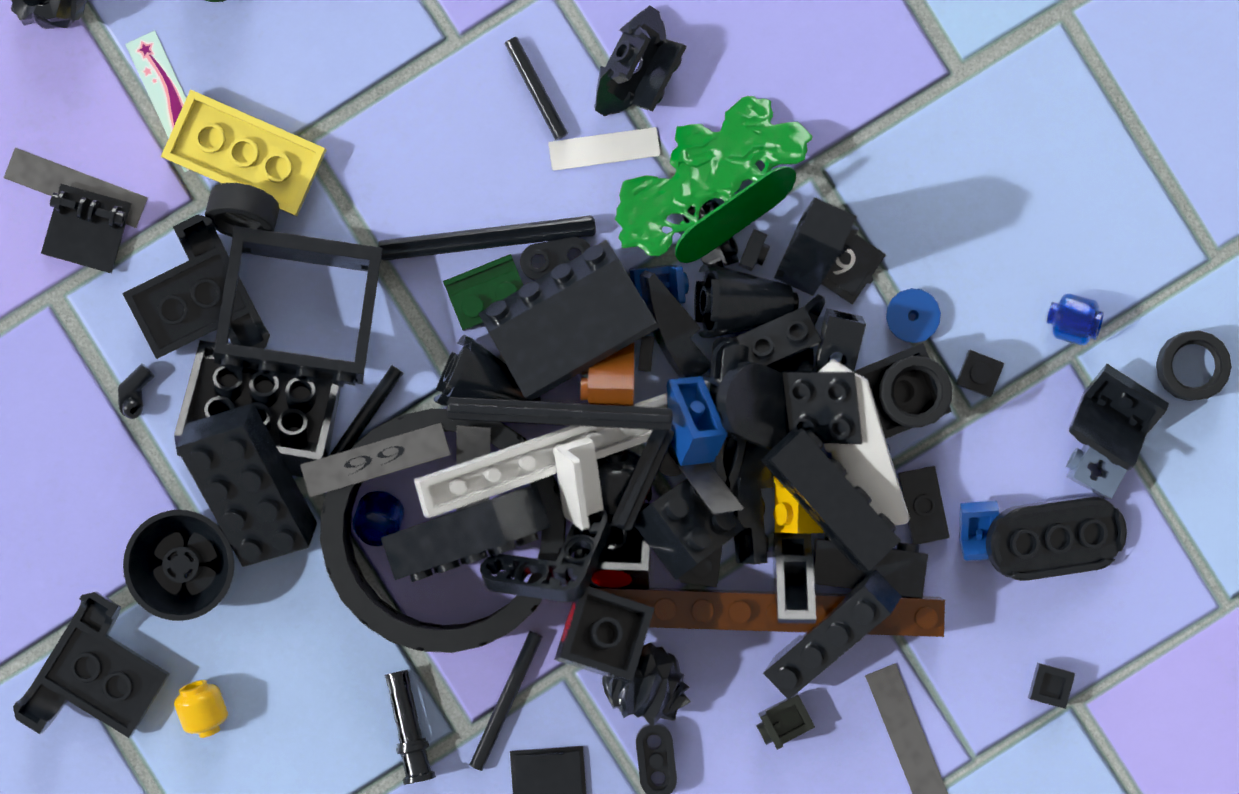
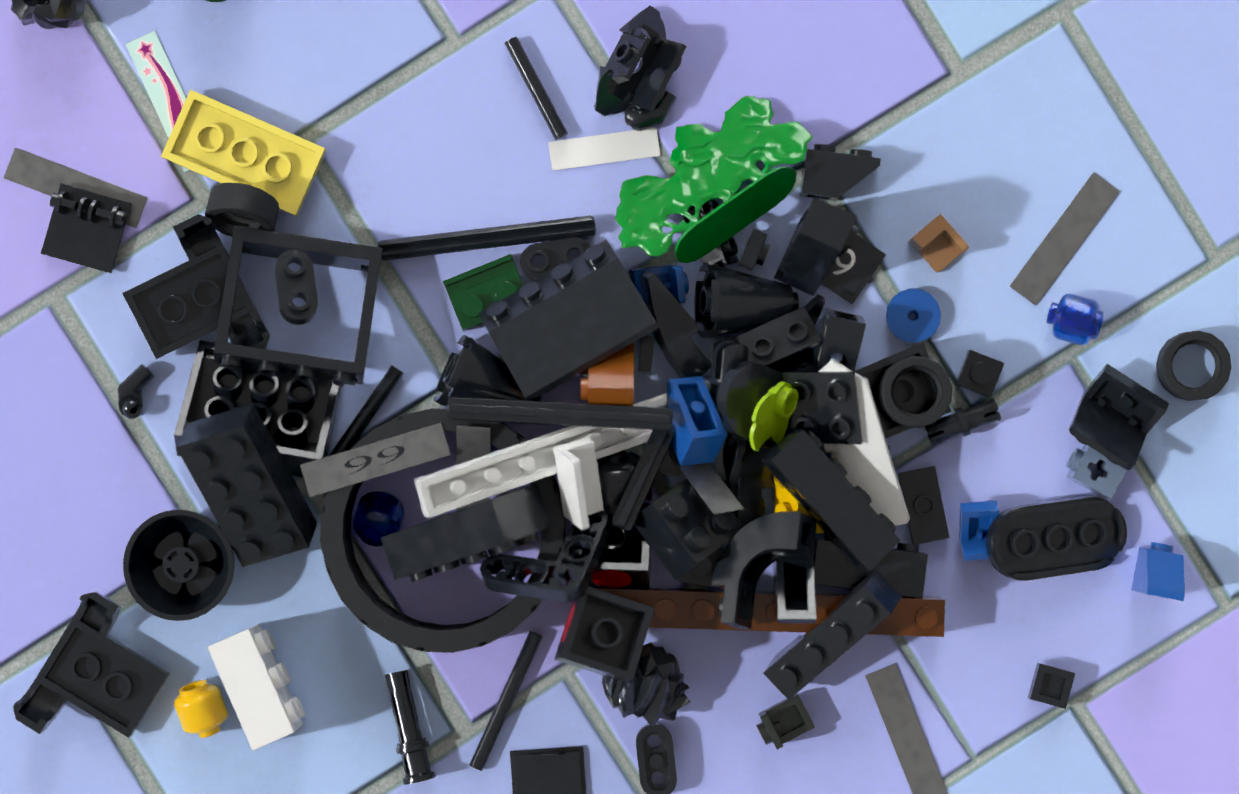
none -> white brick [207,624,305,751]
none -> black plate [275,250,318,325]
none -> black arm [624,91,676,131]
none -> black arch [712,512,817,630]
none -> lime plate [749,381,798,451]
none -> black slope [799,144,881,201]
none -> medium nougat panel [909,214,969,273]
none -> black pin [924,398,1001,445]
none -> flat silver sticker [1010,172,1120,305]
none -> blue slope [1131,542,1185,601]

